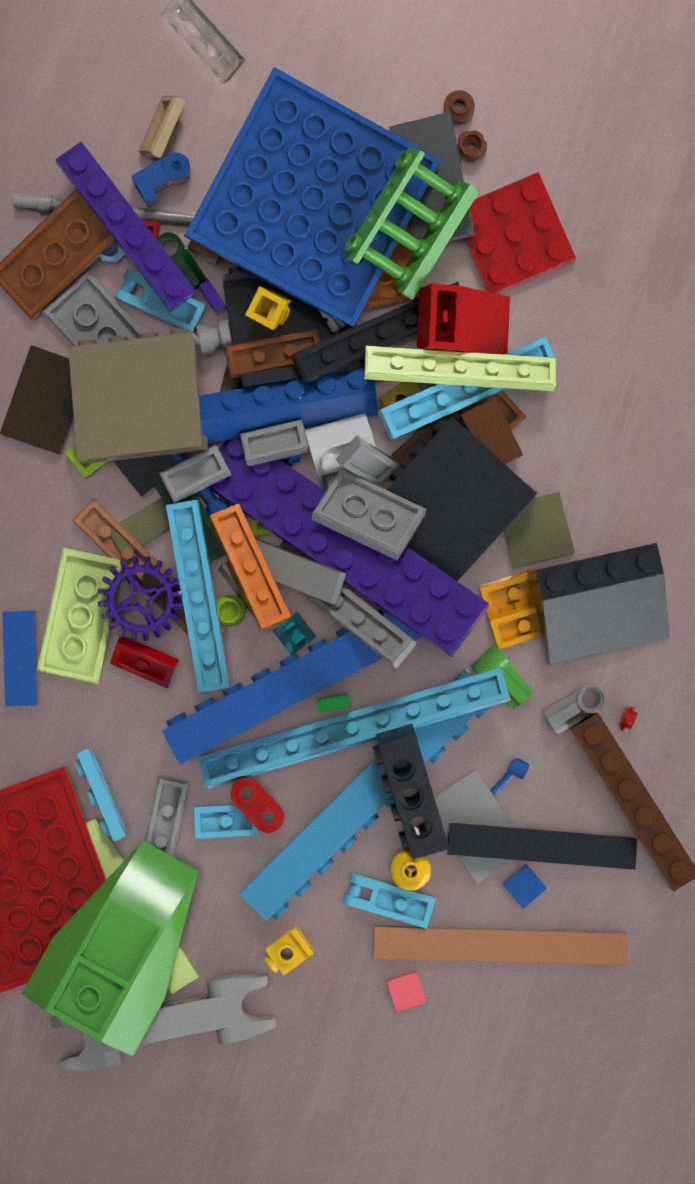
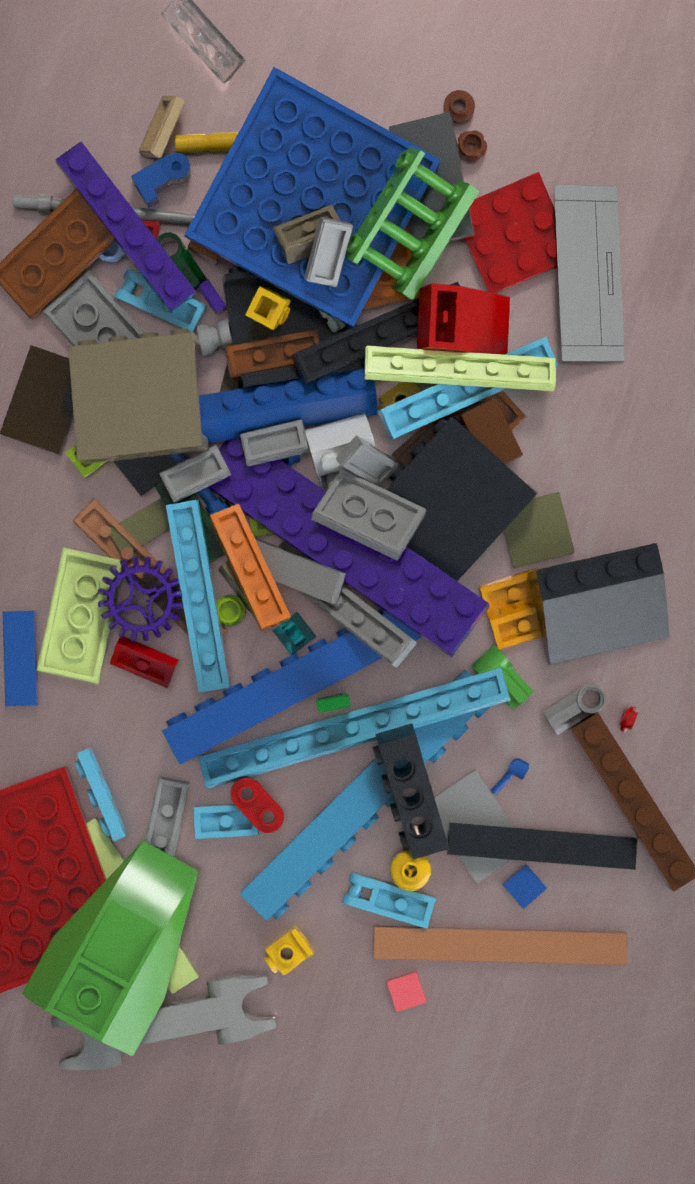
none -> yellow piece [175,132,238,154]
none -> dark tan slope [273,205,341,264]
none -> light grey tile [304,217,353,287]
none -> light grey sticker [554,185,625,361]

